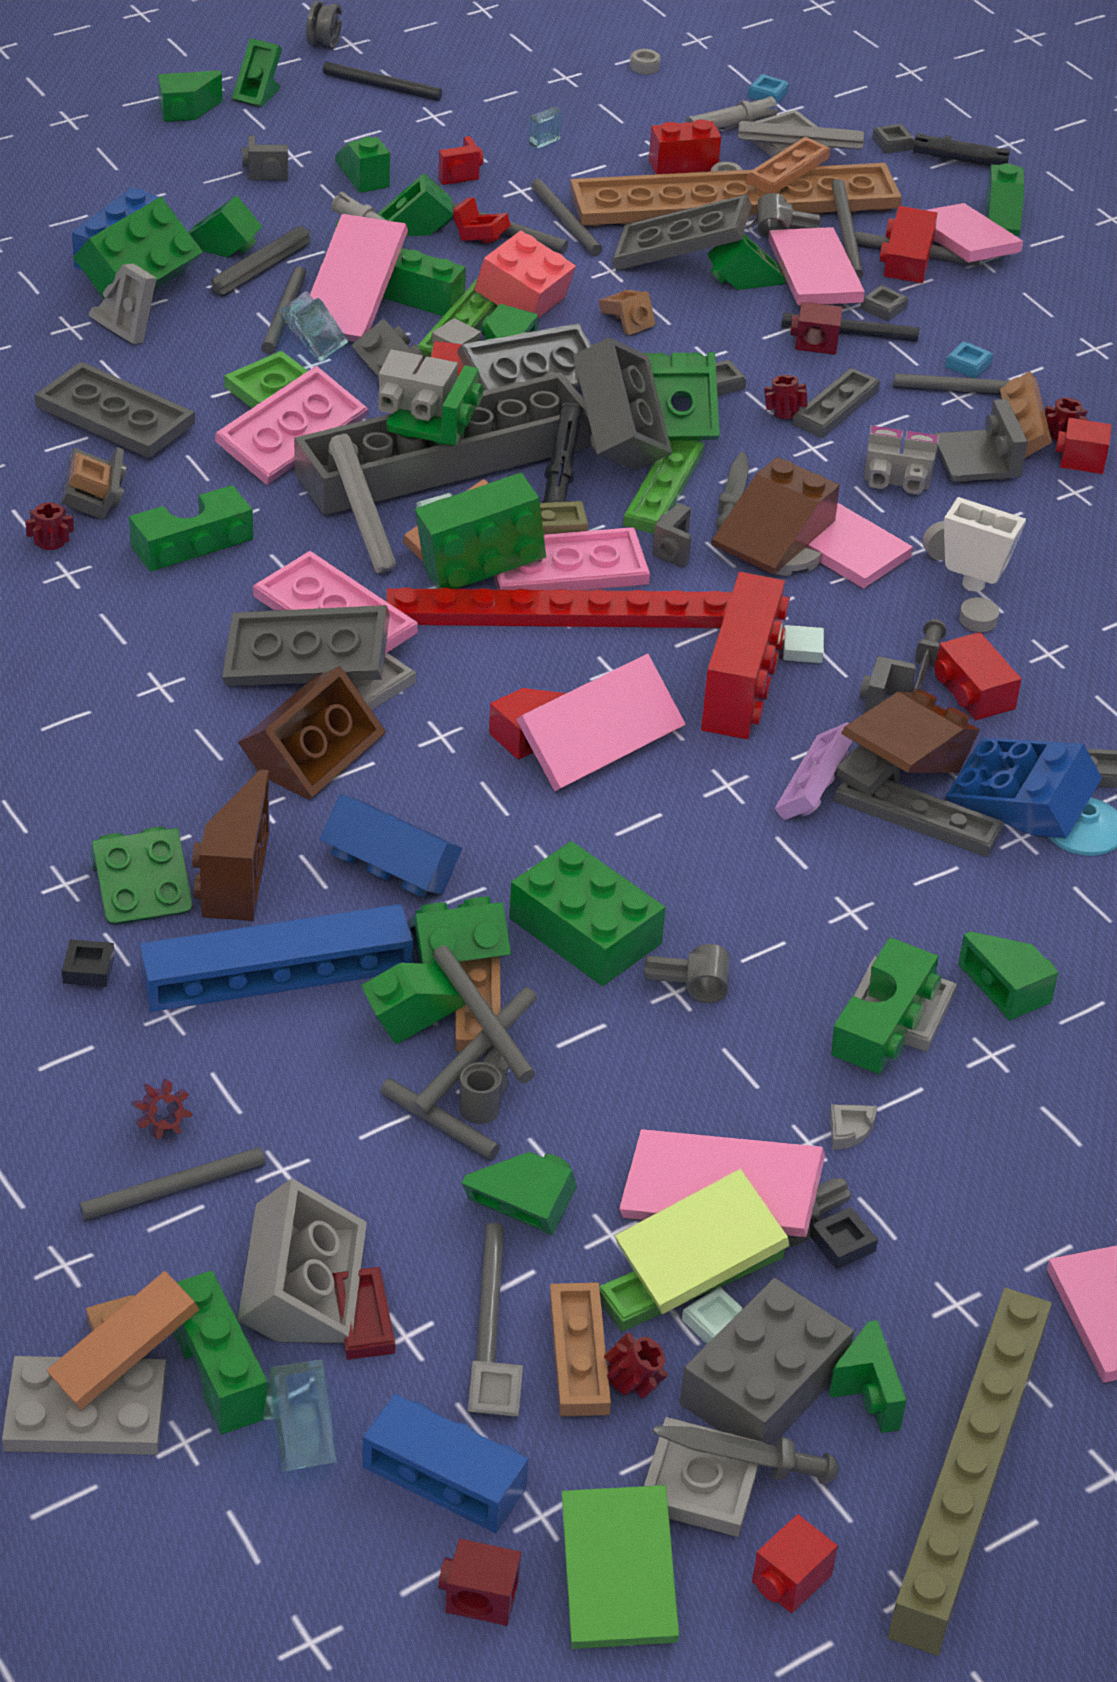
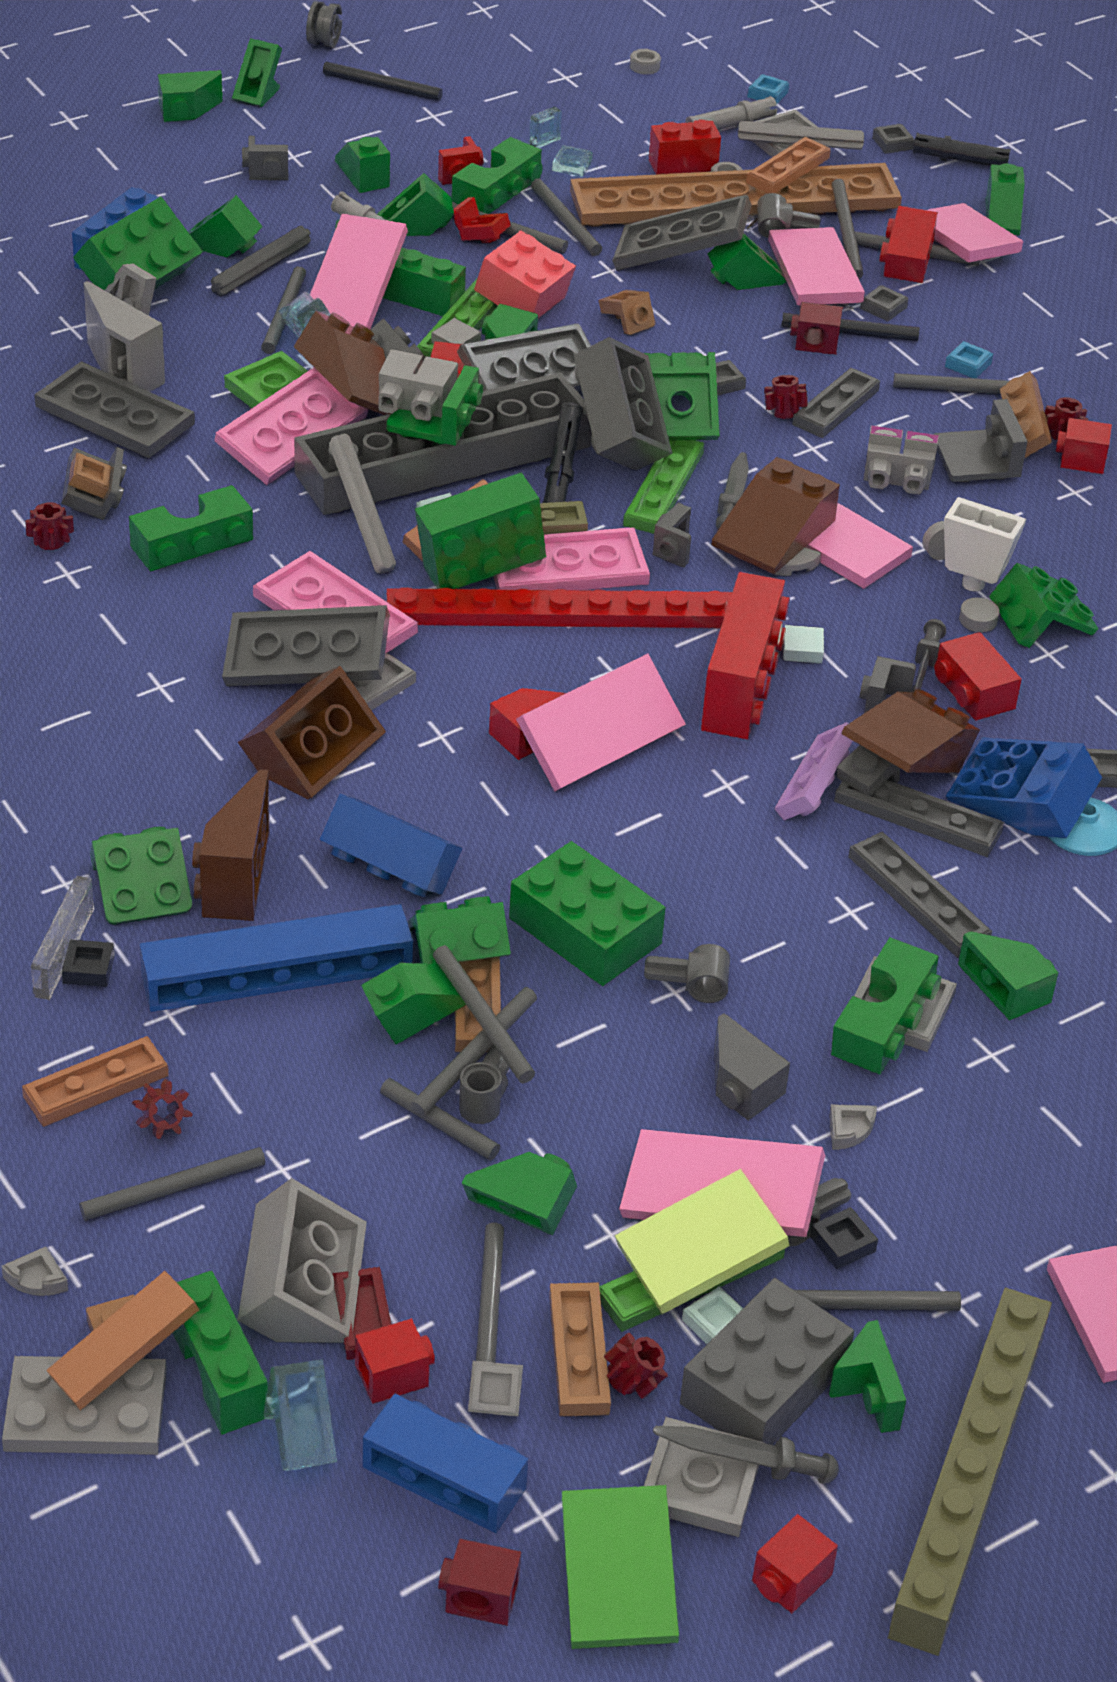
none -> light grey tile [1,1247,68,1296]
none -> nougat tile [22,1036,169,1127]
none -> clear tile [31,876,94,1000]
none -> light grey slope [84,281,165,392]
none -> reddish brown slope [293,311,391,415]
none -> red brick [355,1318,435,1404]
none -> green arch [452,137,543,214]
none -> clear light blue tile [552,145,593,177]
none -> dark grey slope [714,1013,790,1121]
none -> dark grey bar [794,1290,961,1311]
none -> dark grey tile [849,831,992,958]
none -> green bracket [989,562,1098,648]

